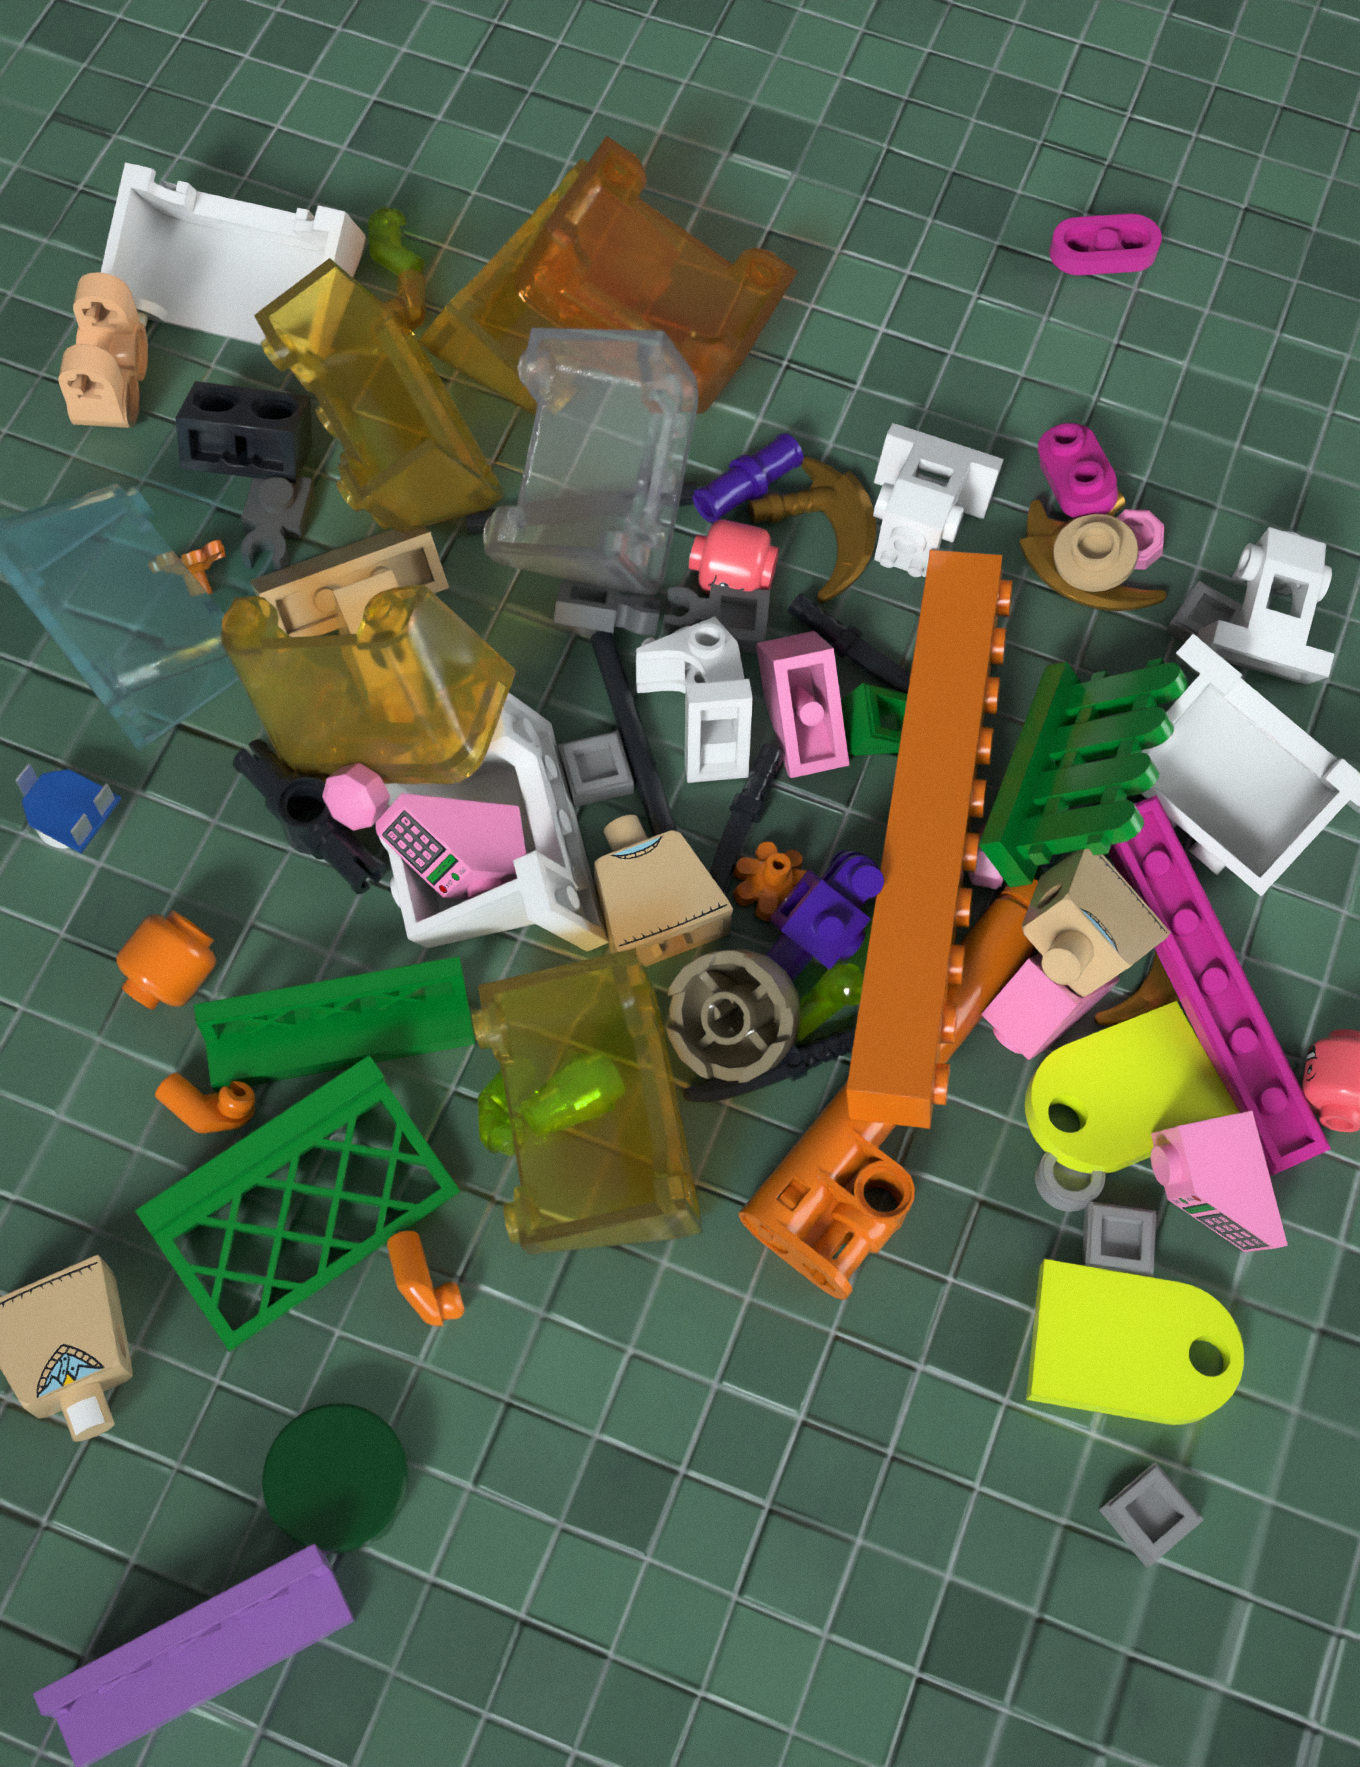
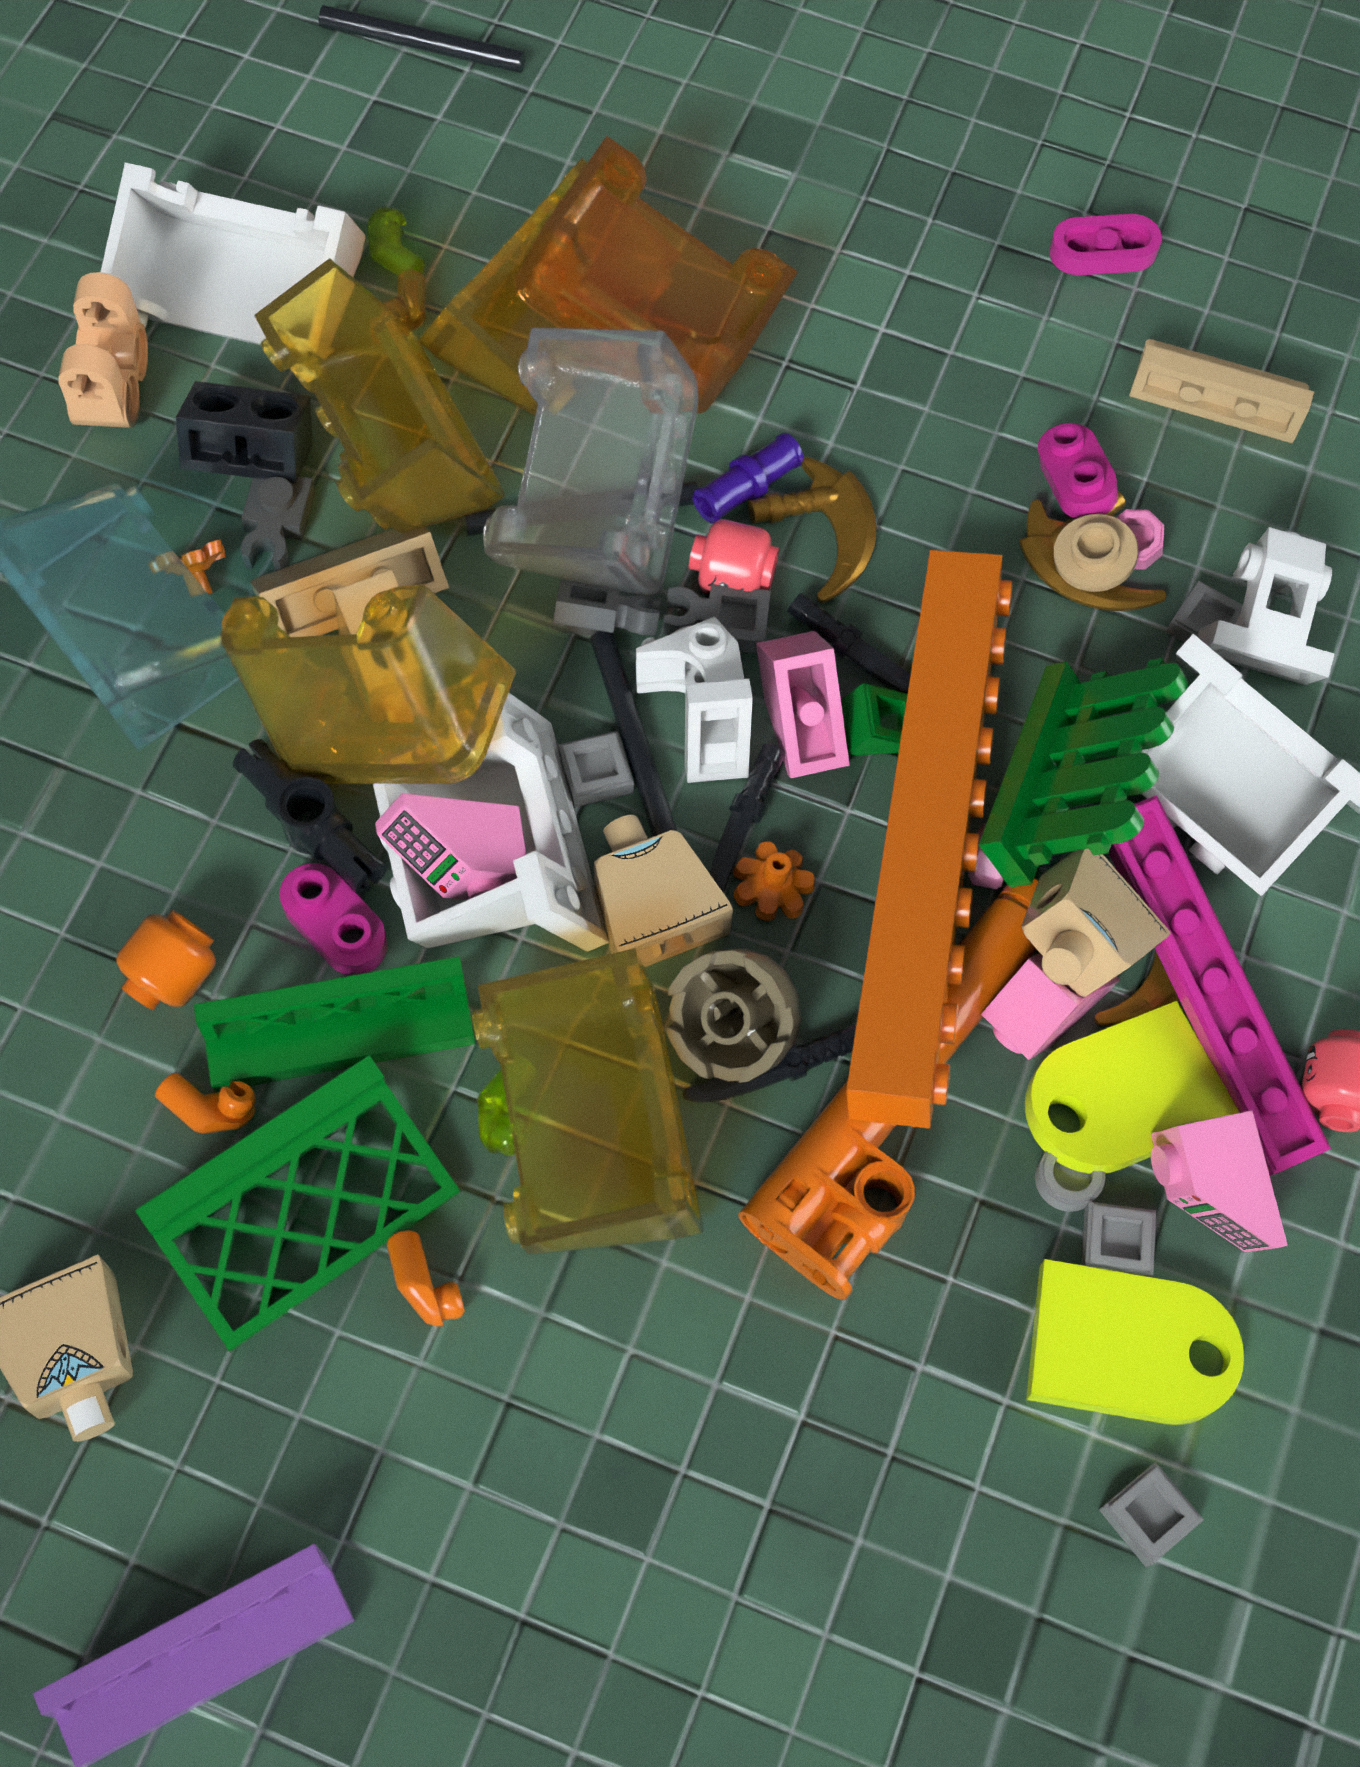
blue piece [15,763,122,854] -> none
dark green tile [262,1403,409,1554] -> none
bright pink tile [322,763,390,830] -> none
clear neon green cone [520,1050,625,1139] -> none
dark purple piece [766,850,884,982] -> none
clear neon green arm [797,963,864,1041] -> none
white tile [873,423,1004,577] -> none
none -> dark pink plate [279,863,388,975]
none -> black bar [319,5,526,73]
none -> tan panel [1129,339,1314,444]

